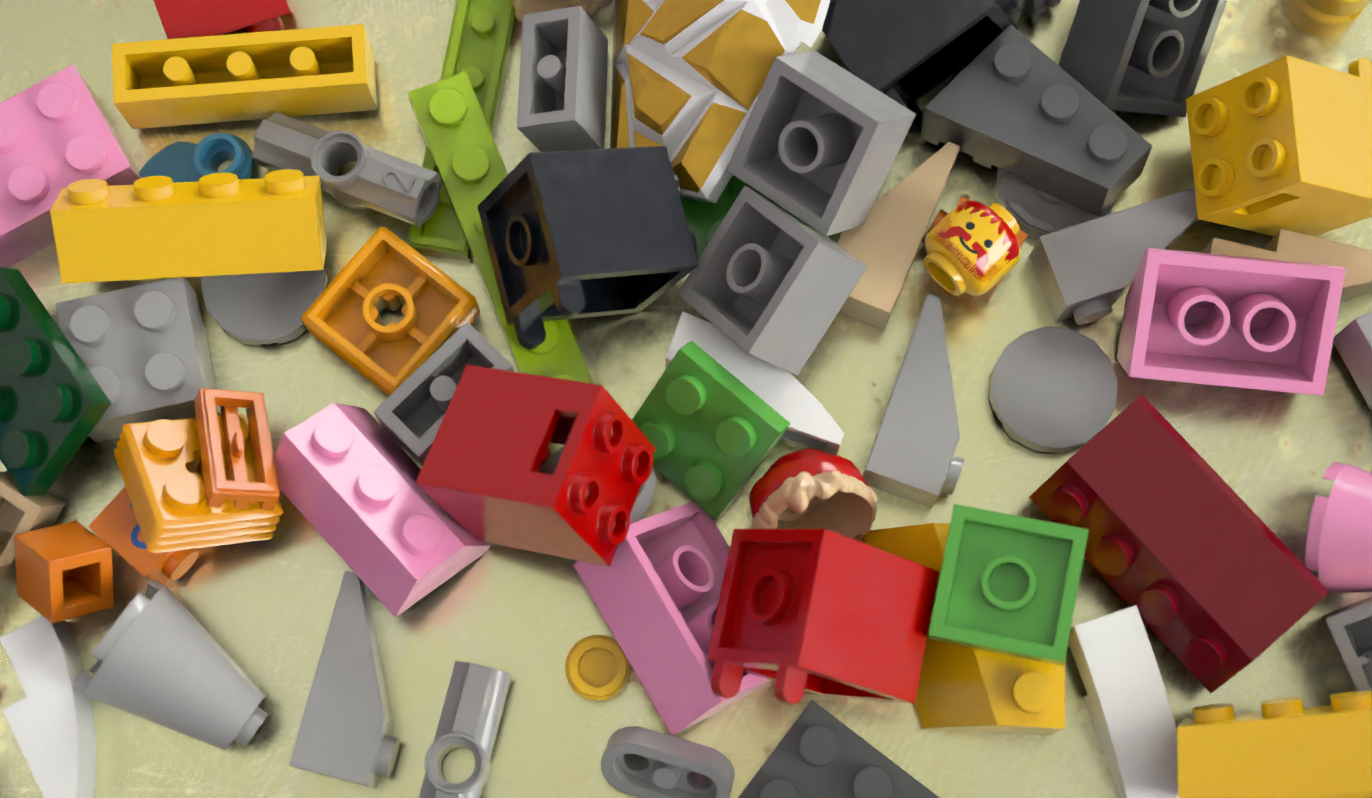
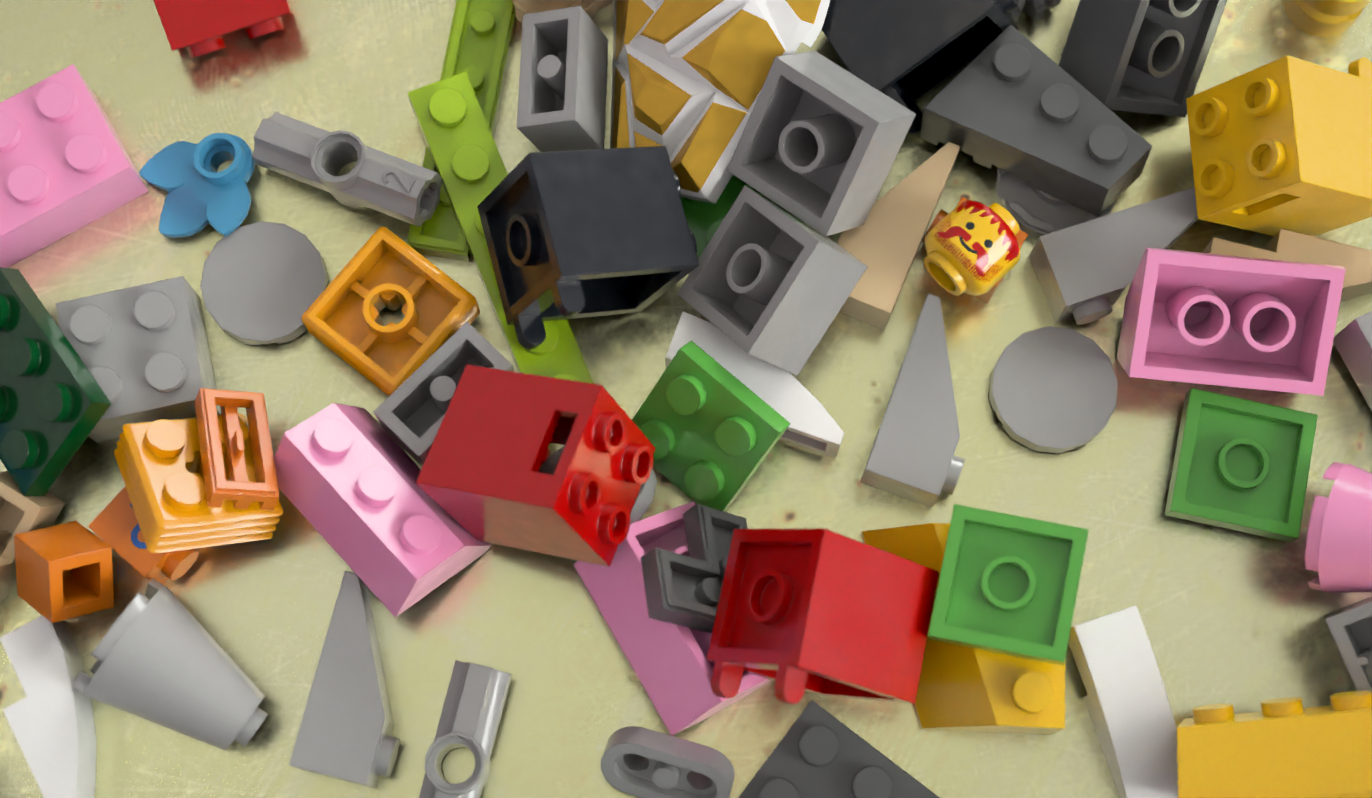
yellow brick [50,169,327,284] -> none
yellow brick [112,24,377,129] -> none
yellow tile [565,635,631,702] -> none
tan hair [749,448,877,541] -> none
dark red slope [1029,394,1329,694] -> none
none -> dark grey tile [641,504,748,633]
none -> bright green plate [1165,388,1318,543]

